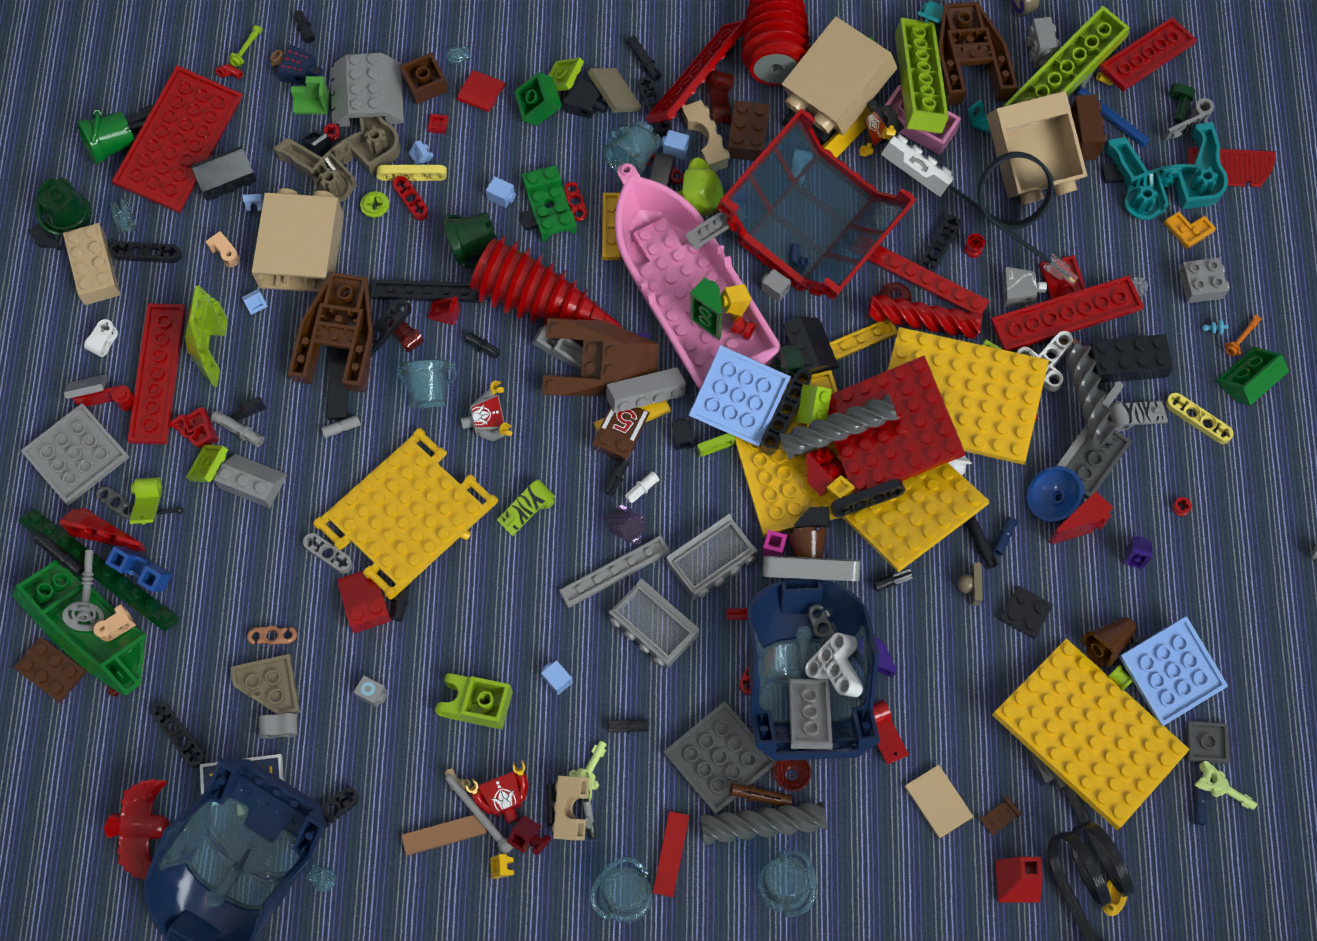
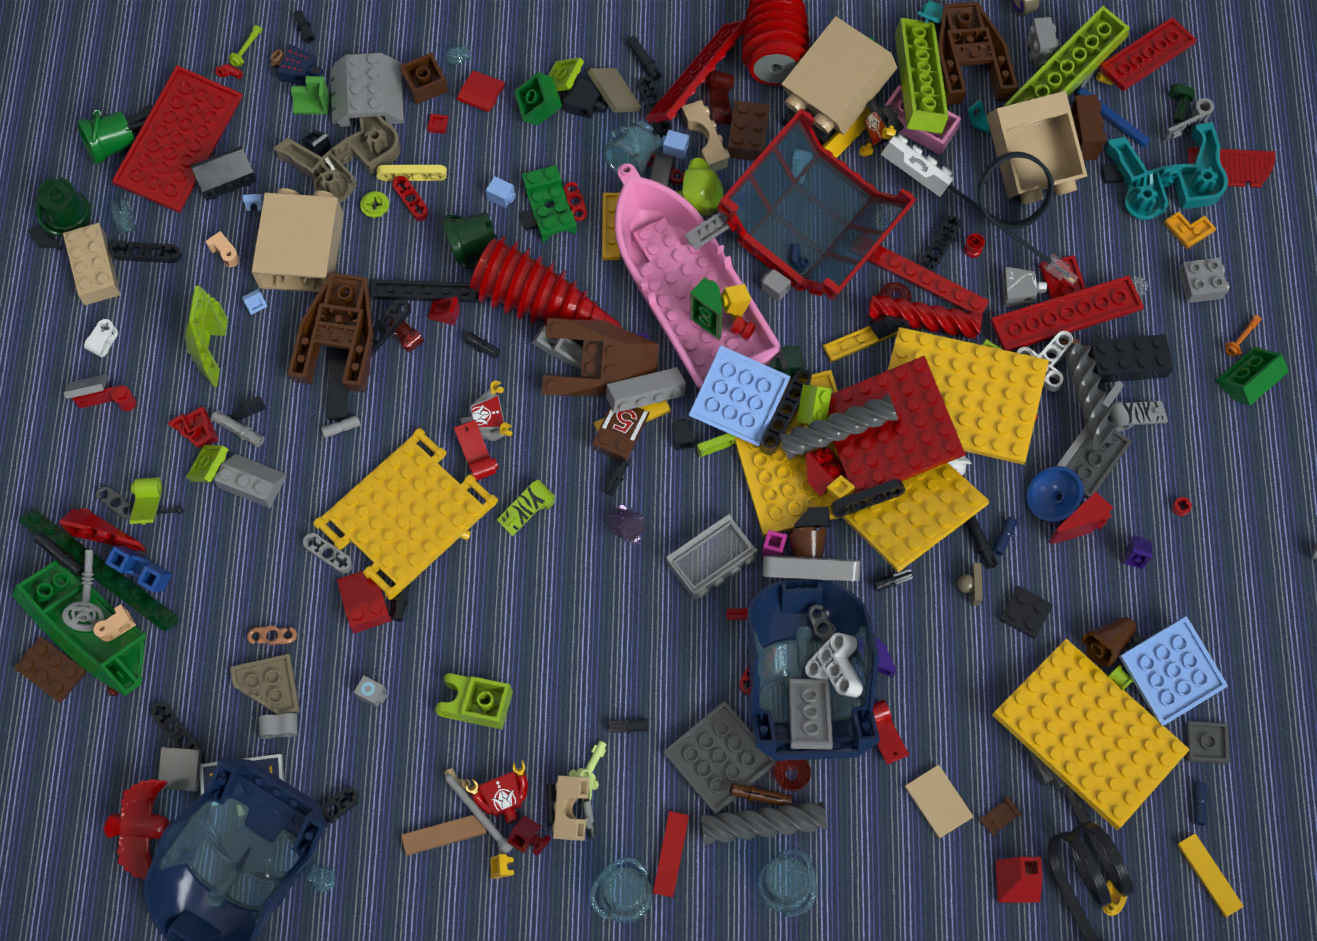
light grey plate [20,403,130,506] -> none
red plate [127,303,186,445] -> none
red bush [323,124,341,142] -> none
clear light blue piece [396,360,457,409] -> none
light blue tile [409,141,434,165] -> none
light blue brick [541,660,573,695] -> none
light grey tile [559,535,670,609] -> none
window [609,578,700,669] -> none
white axle [625,471,659,503] -> none
black slope [783,317,839,375] -> none
light yellow beam [1166,393,1234,444] -> none
yellowish green piece [1195,761,1257,810] -> none
medium azure hair [1202,319,1229,335] -> none
none -> dark grey tile [158,747,202,791]
none -> red door [454,419,499,481]
none -> black tile [870,315,910,339]
none -> yellow tile [1177,833,1244,918]

